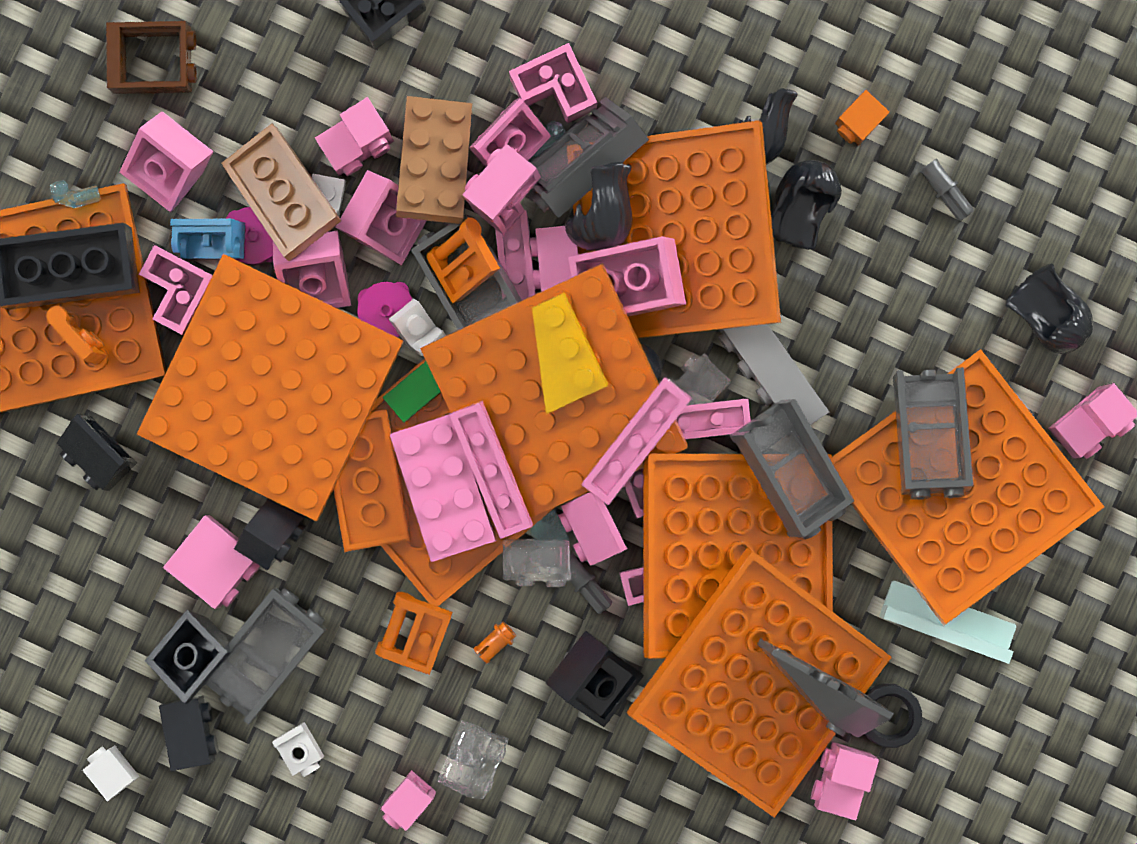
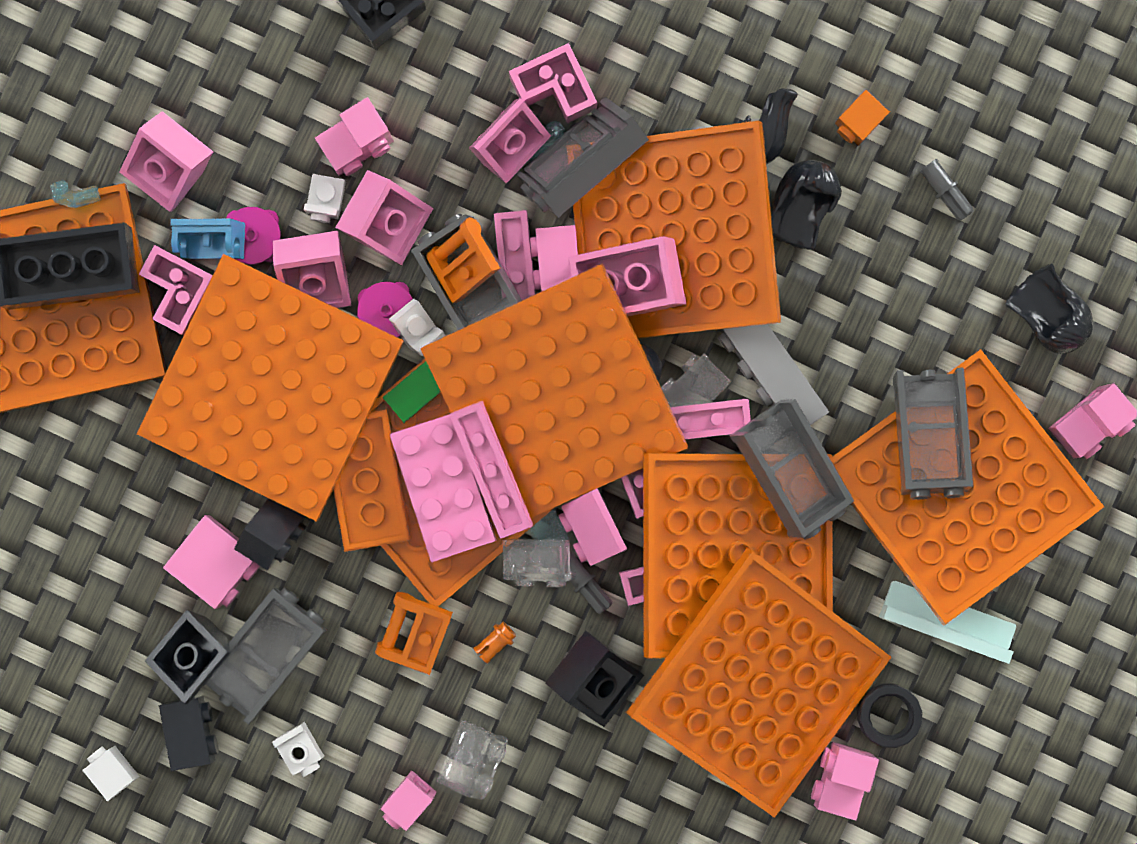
orange plate [46,306,107,365] -> none
black slope [57,414,137,491] -> none
reddish brown window [106,21,197,94] -> none
plate [221,123,342,262] -> none
medium nougat plate [396,96,472,224] -> none
bright pink brick [463,144,541,236] -> none
yellow wing [532,292,608,414] -> none
black piece [565,162,632,251] -> none
bright pink plate [581,377,692,505] -> none
dark grey wedge [758,638,894,738] -> none

